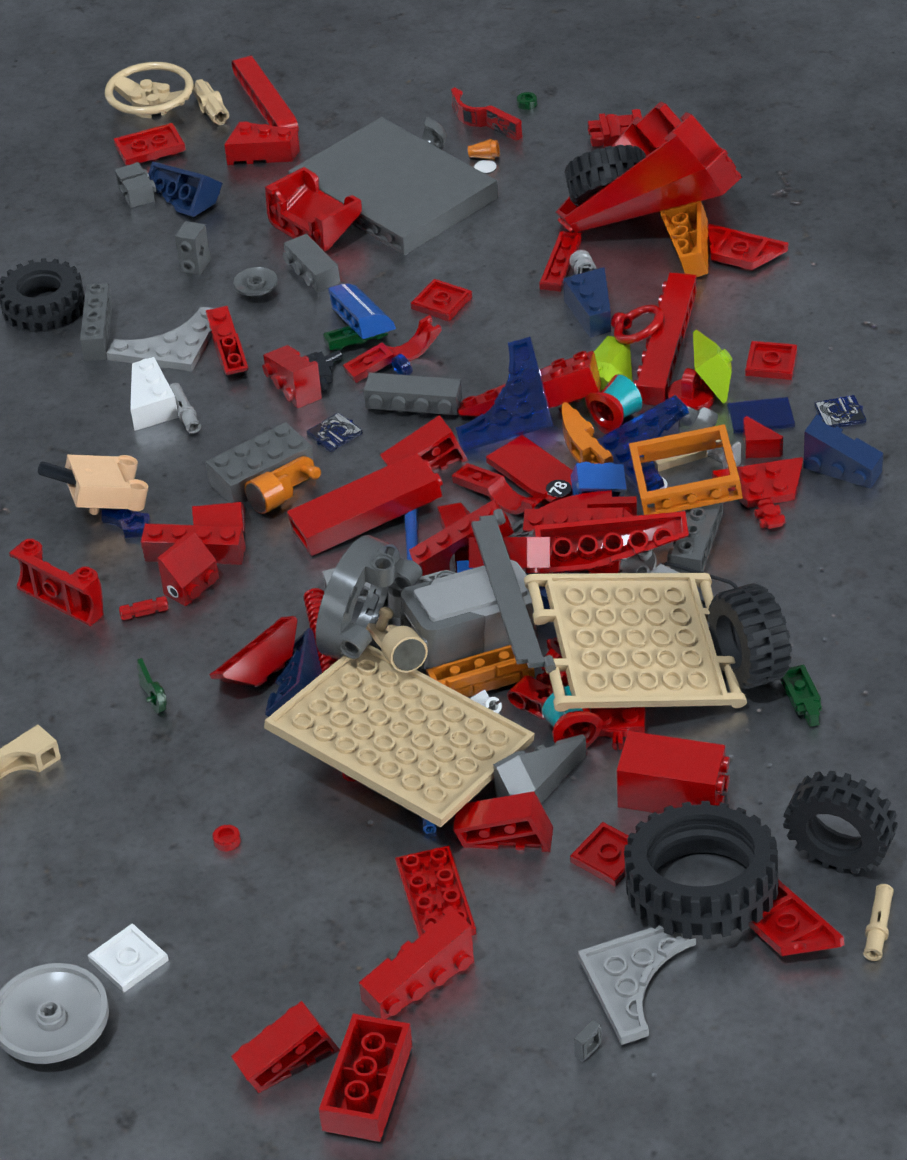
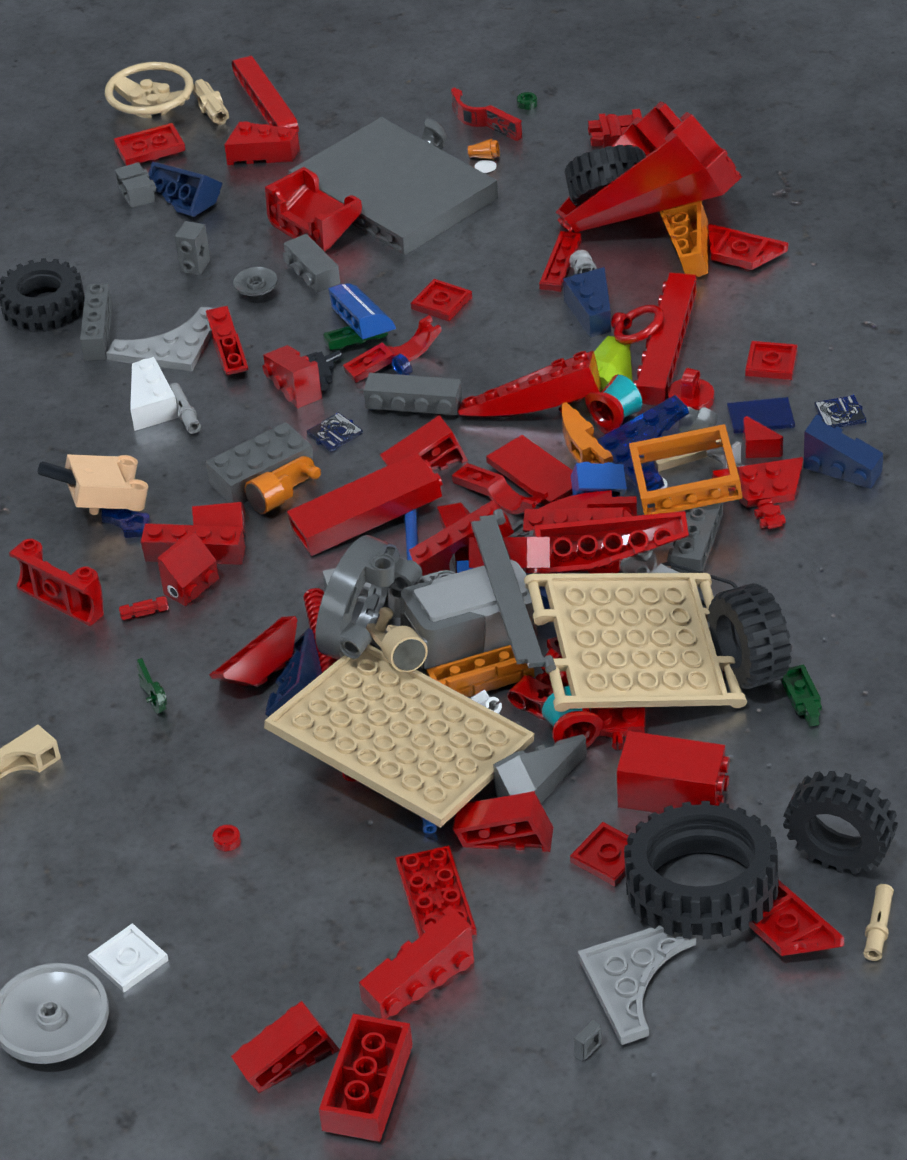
clear blue plate [456,337,554,452] -> none
black sticker [546,480,571,497] -> none
lime wedge [693,329,732,404] -> none

